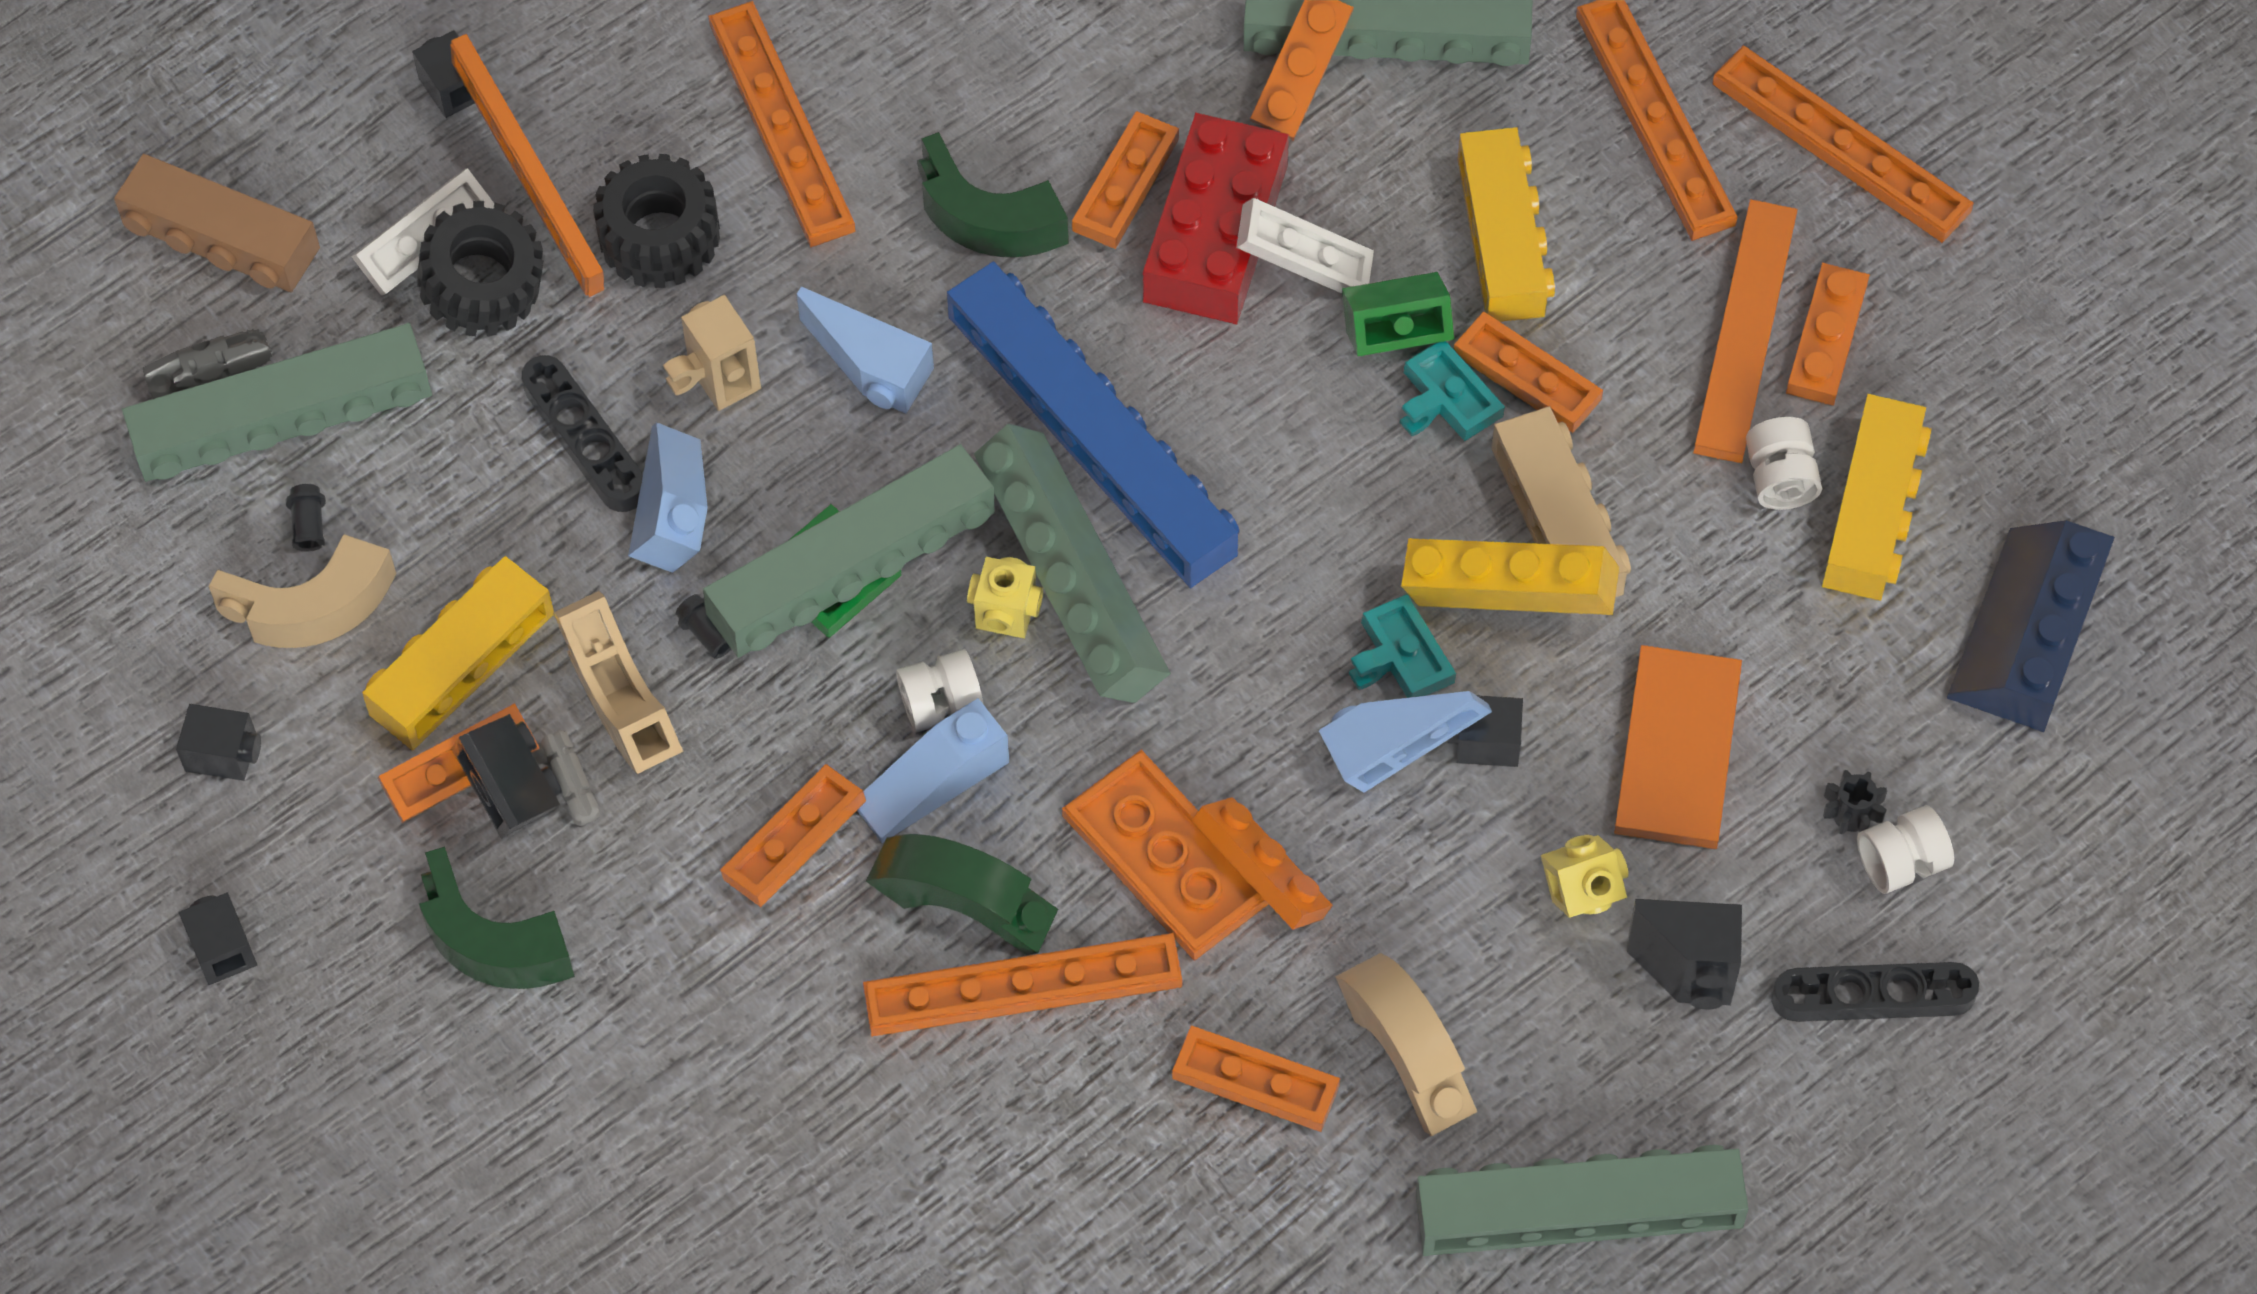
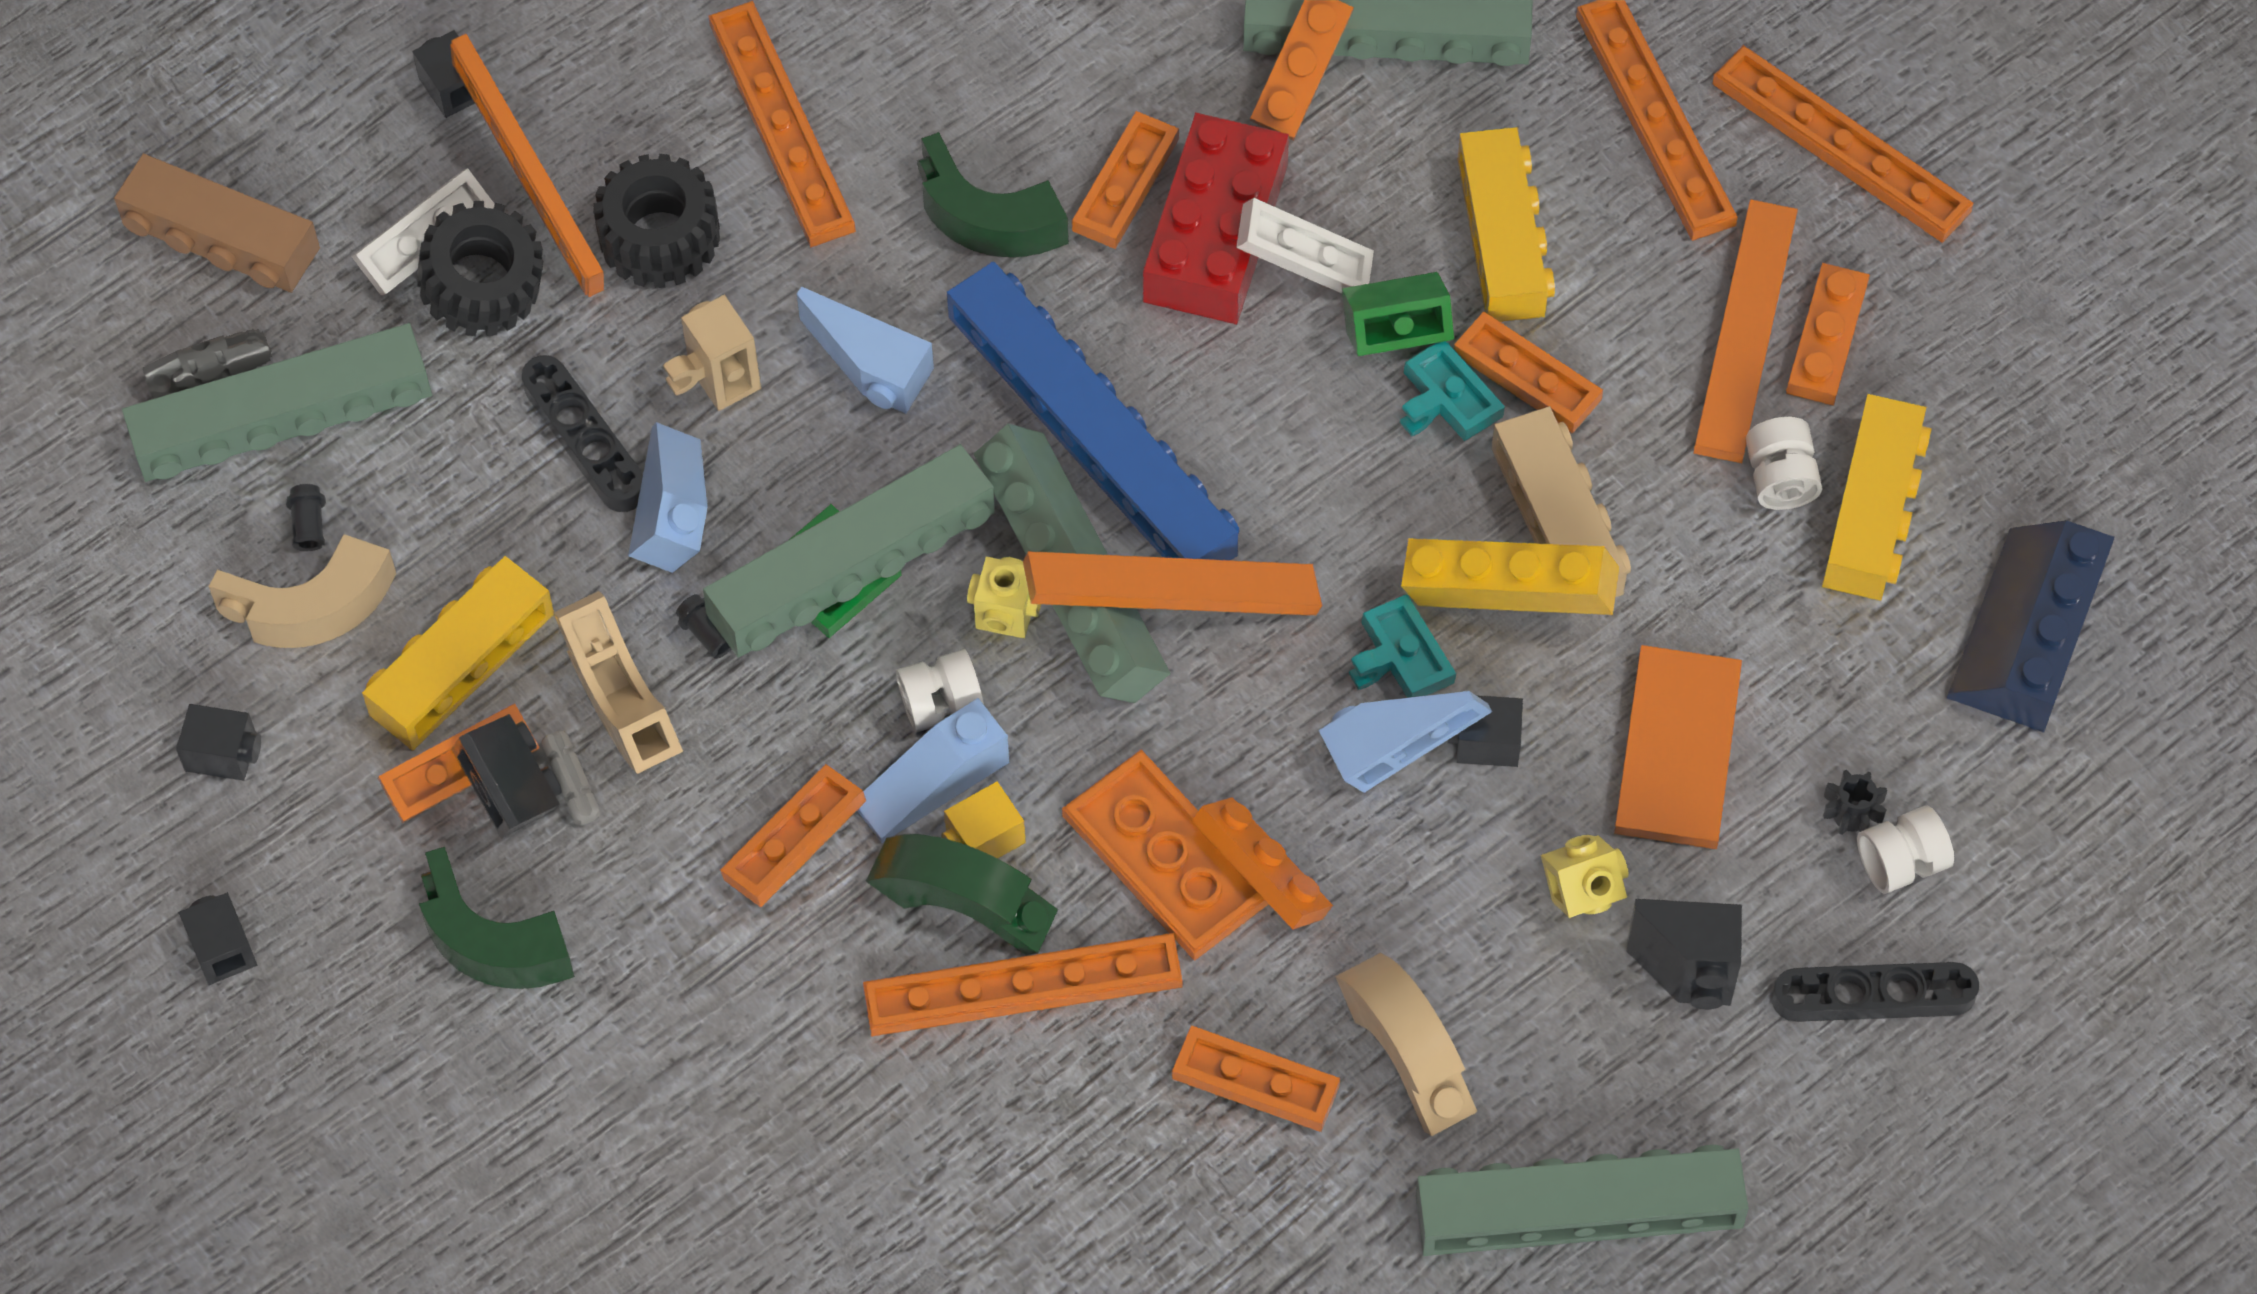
none -> yellow brick [941,781,1026,858]
none -> orange tile [1023,551,1322,616]

